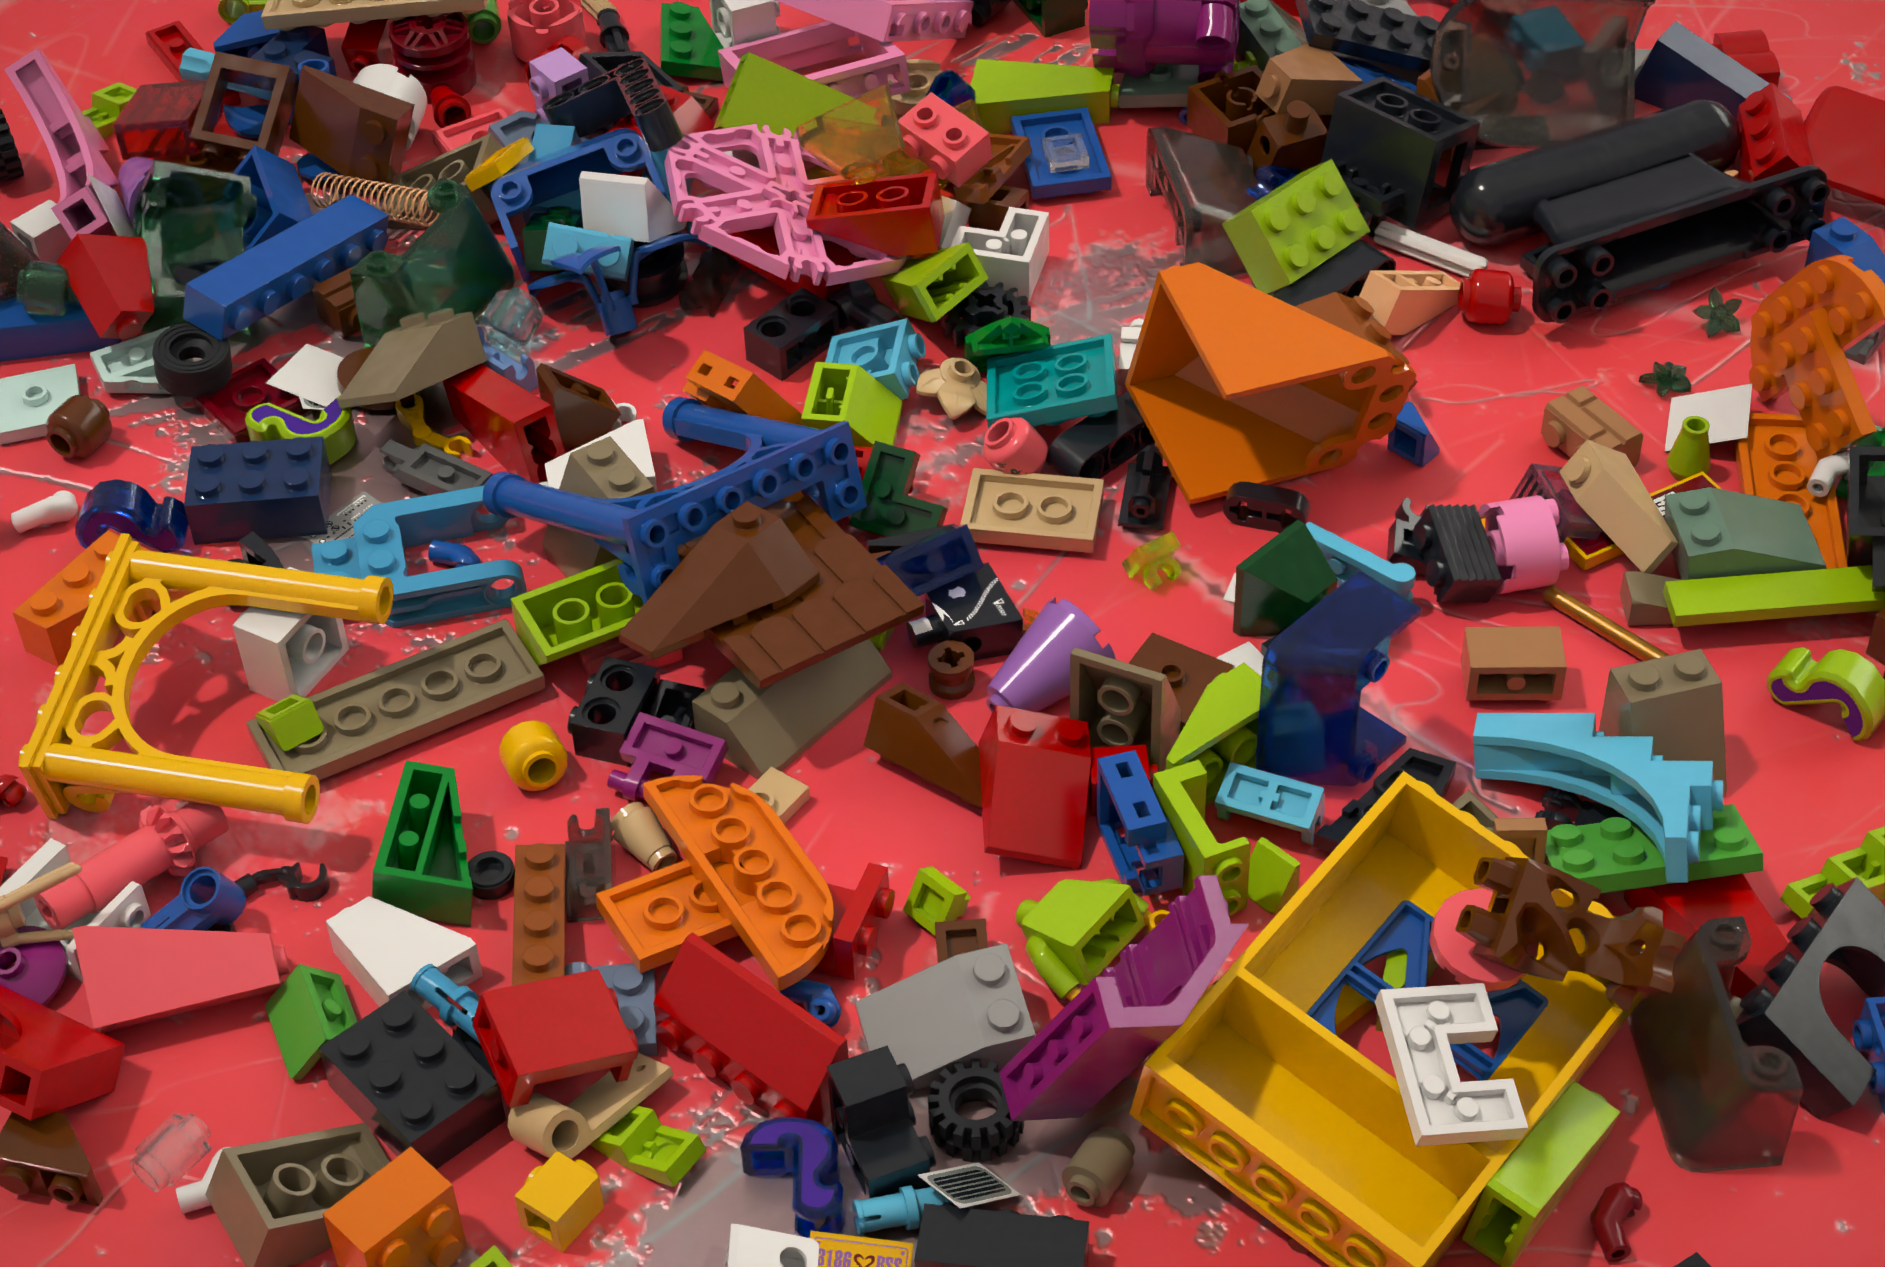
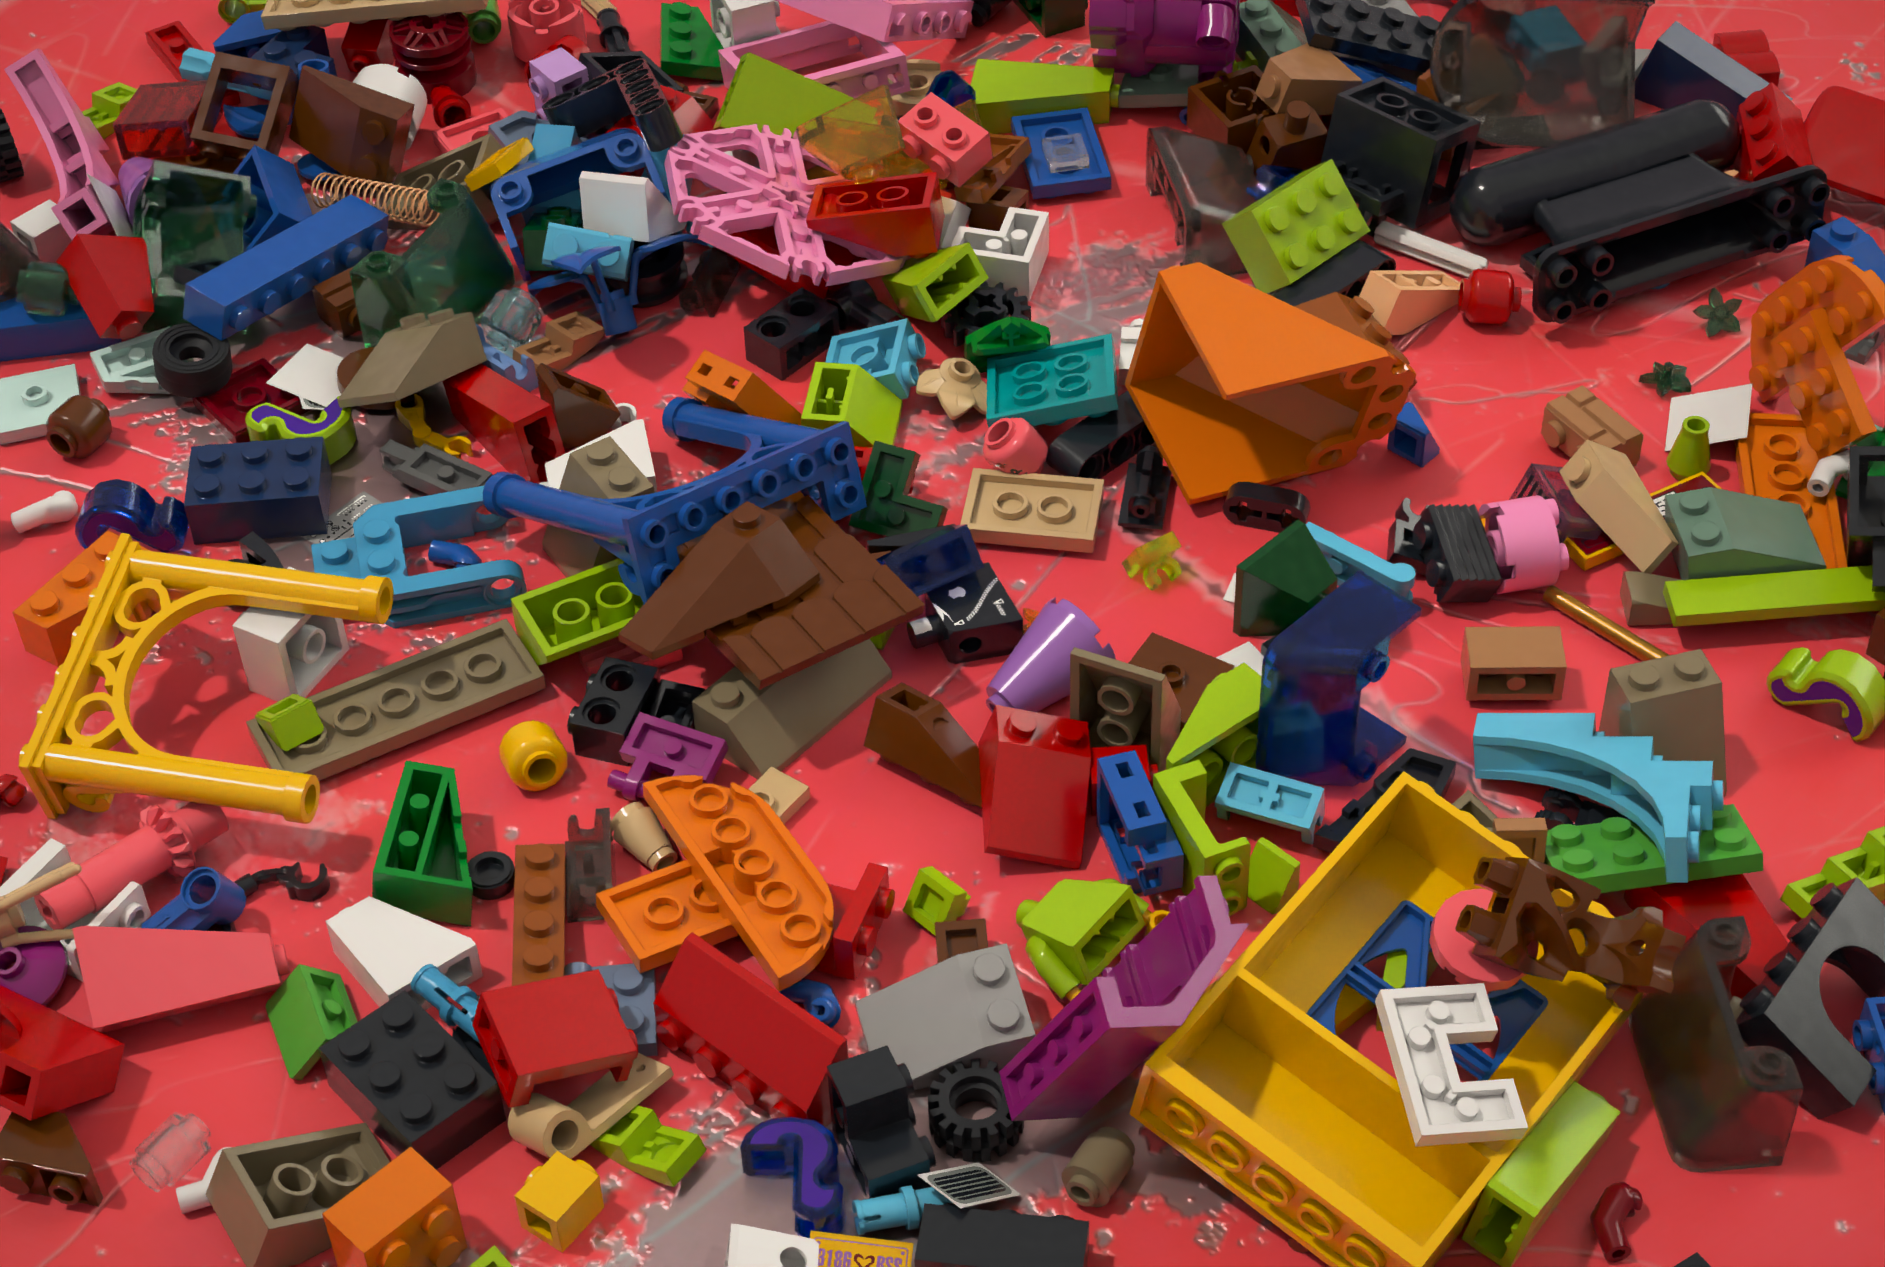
reddish brown wheel [928,640,975,700] -> none
none -> medium nougat slope [513,311,605,376]

